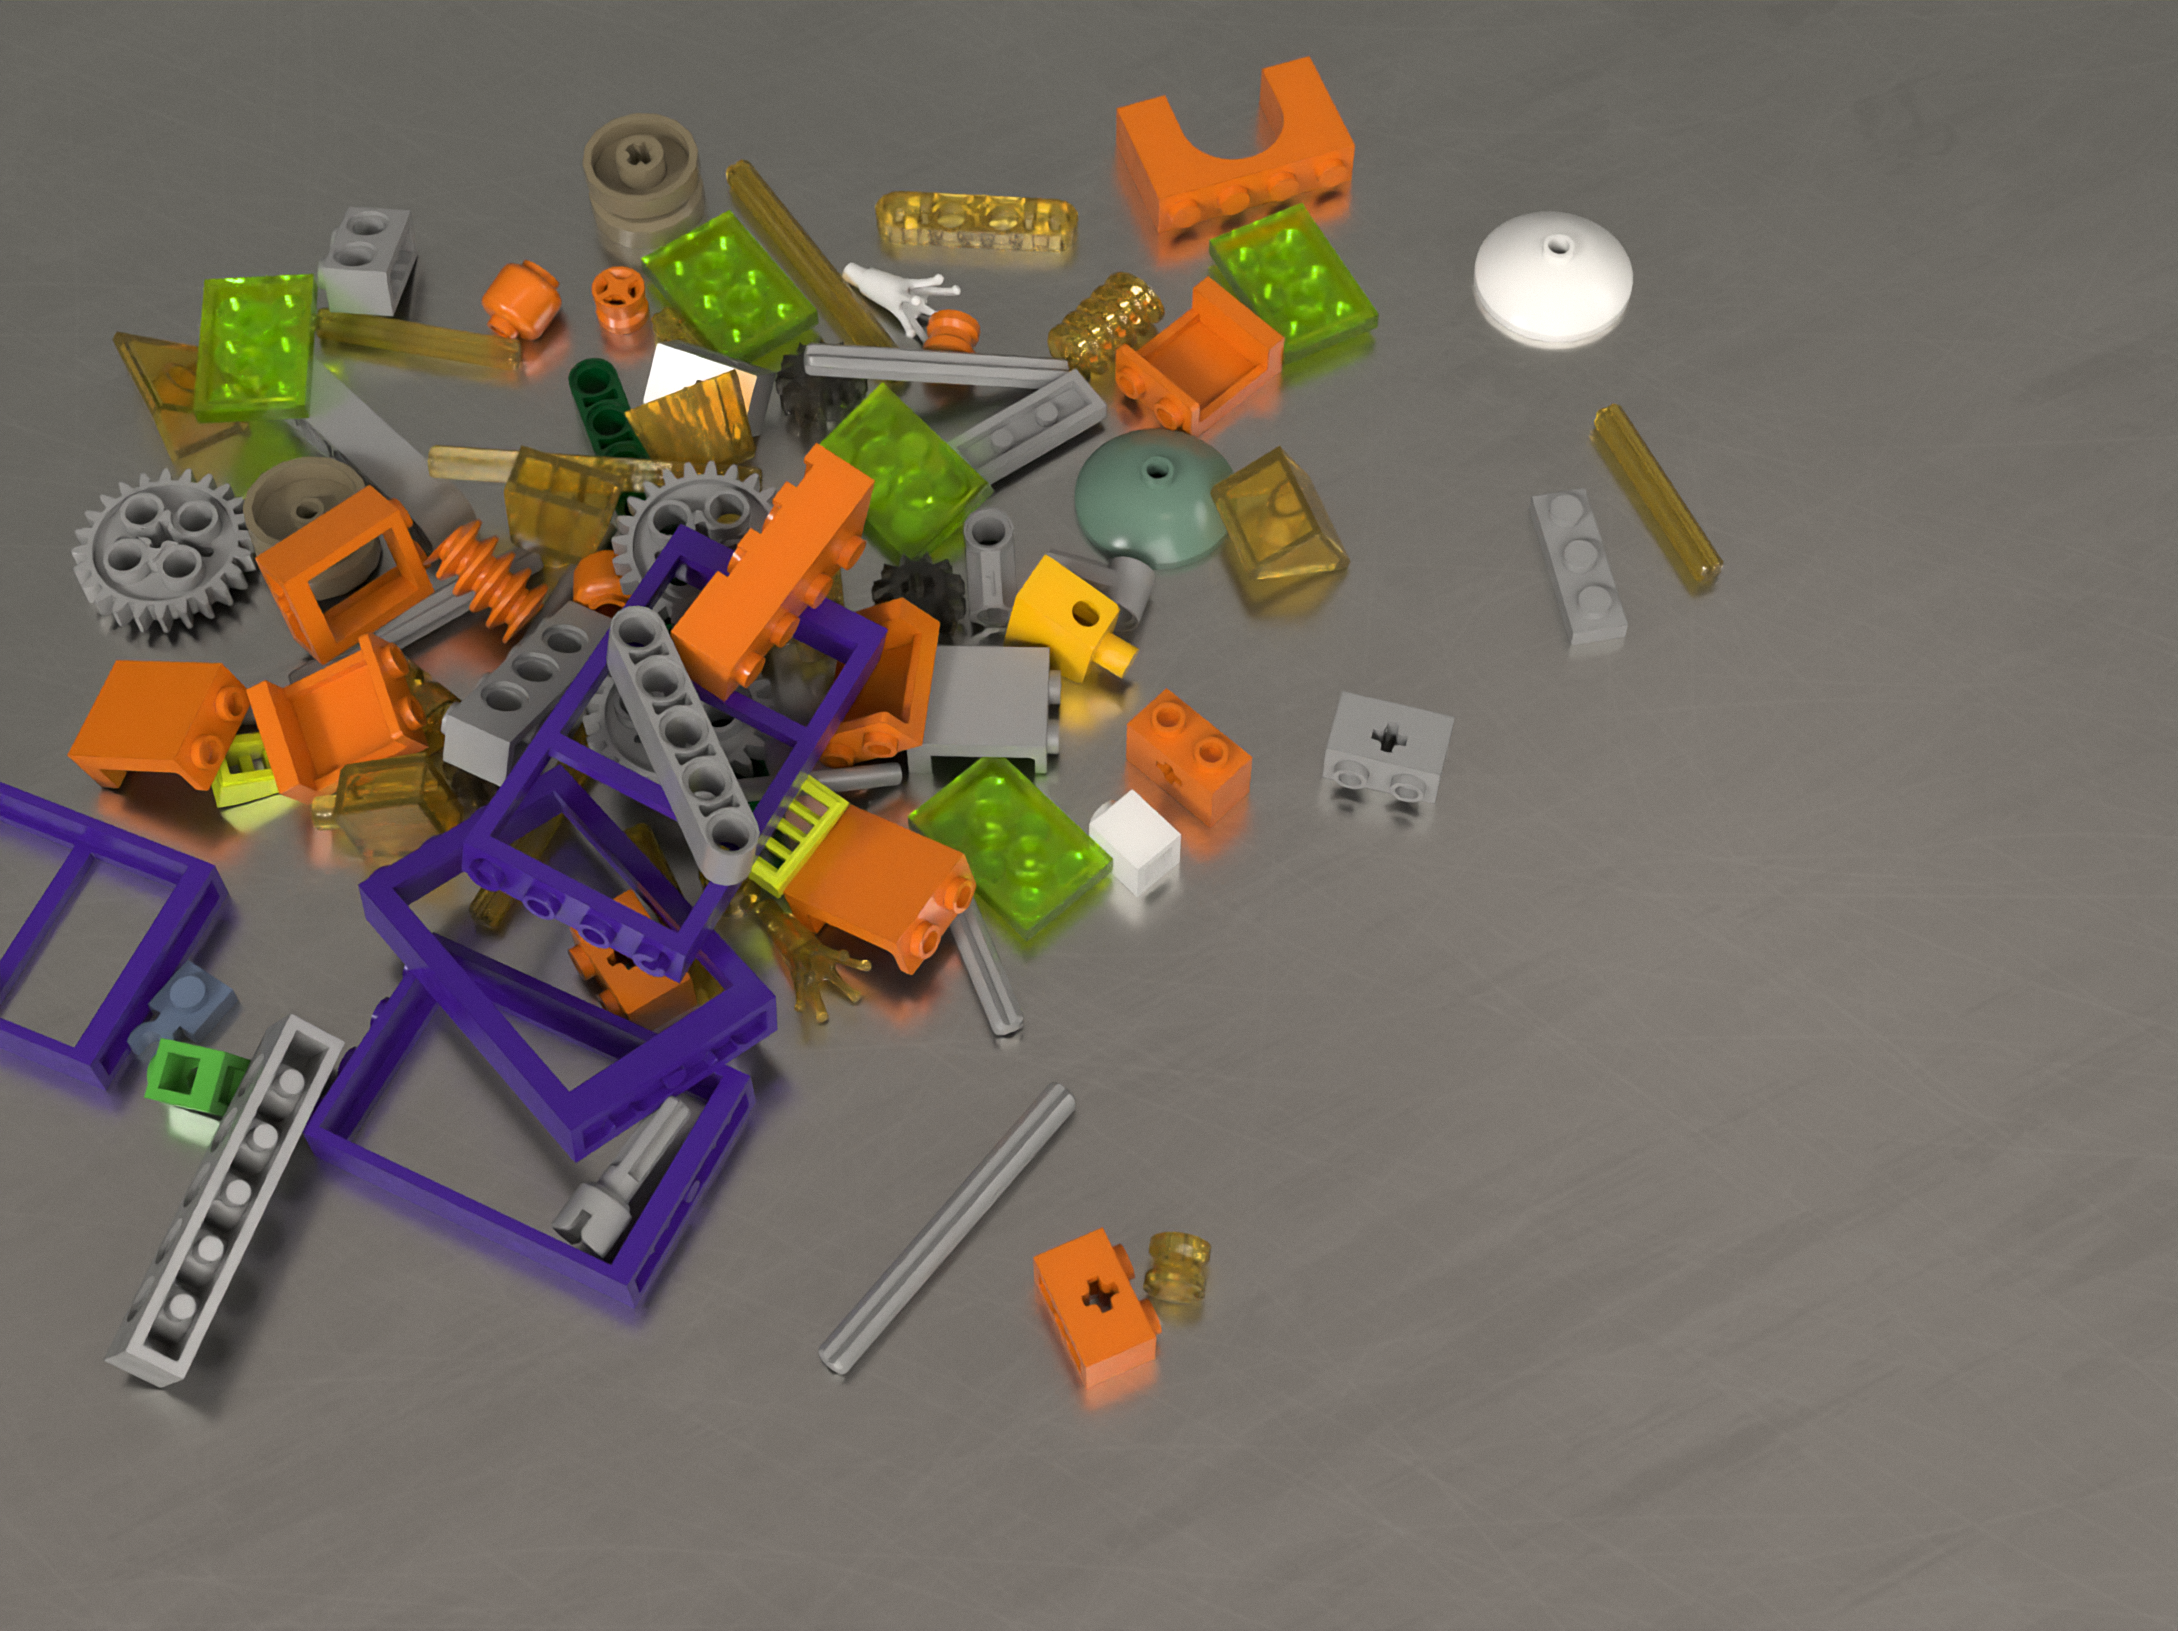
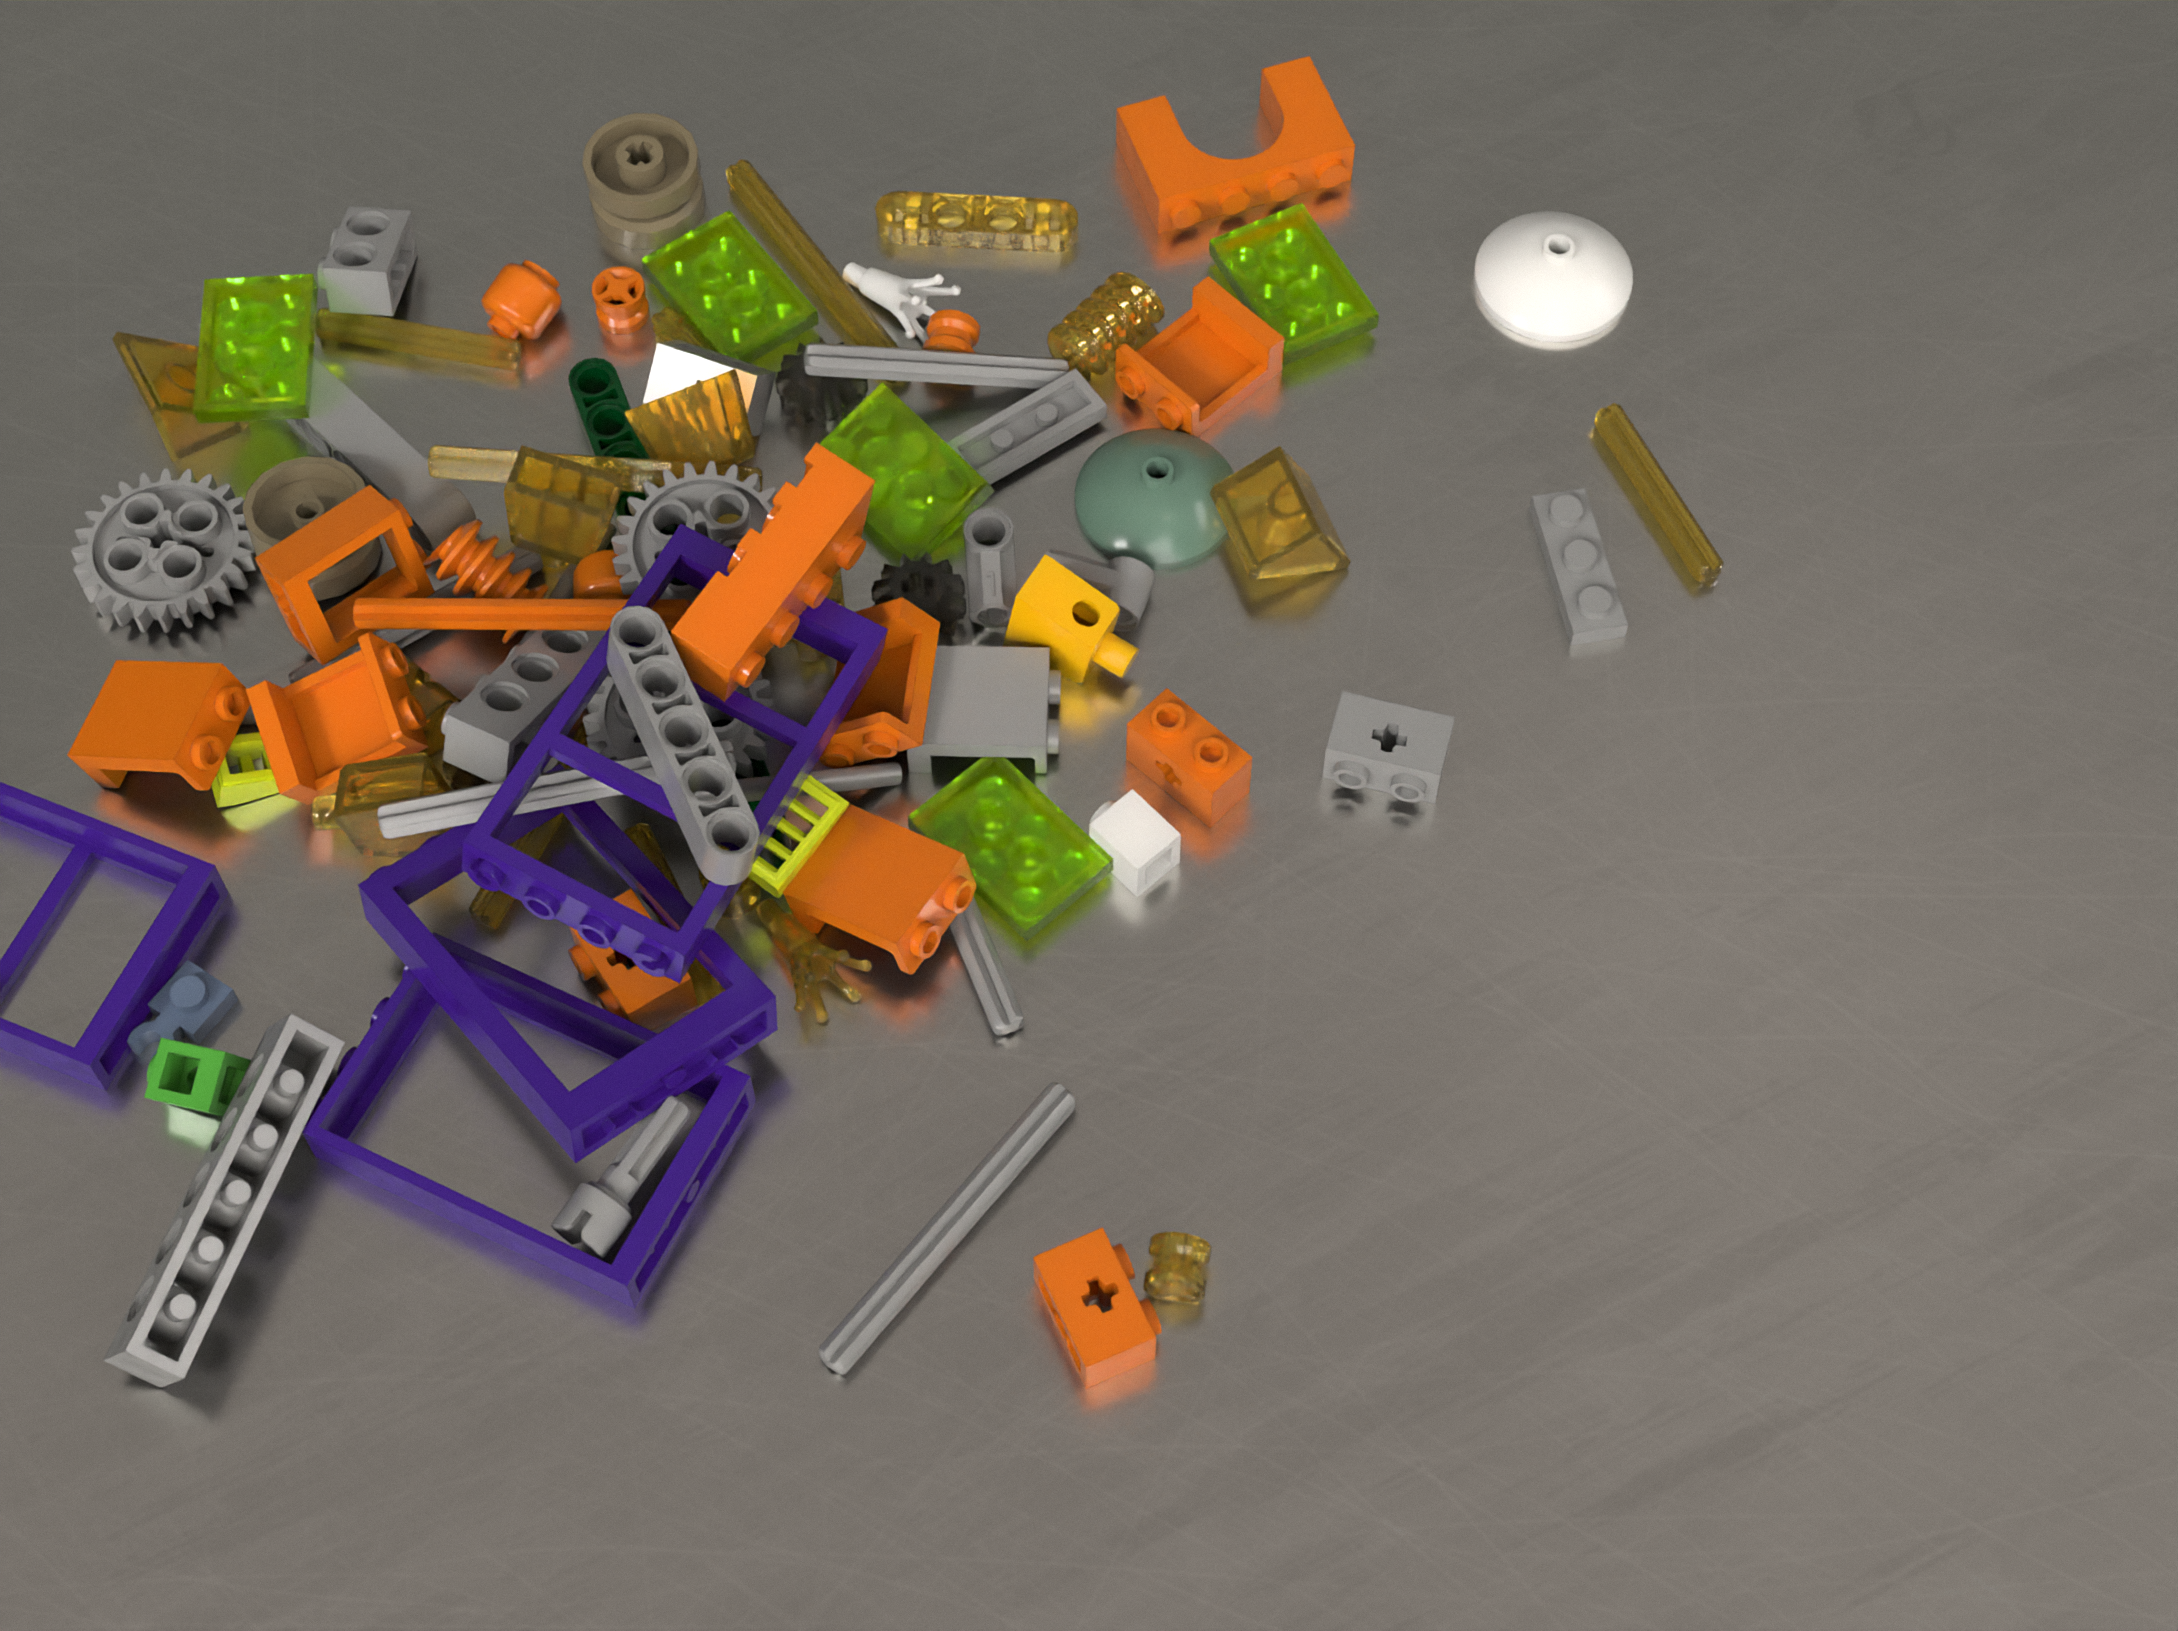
none -> orange axle [353,598,692,631]
none -> light grey axle [377,739,737,839]

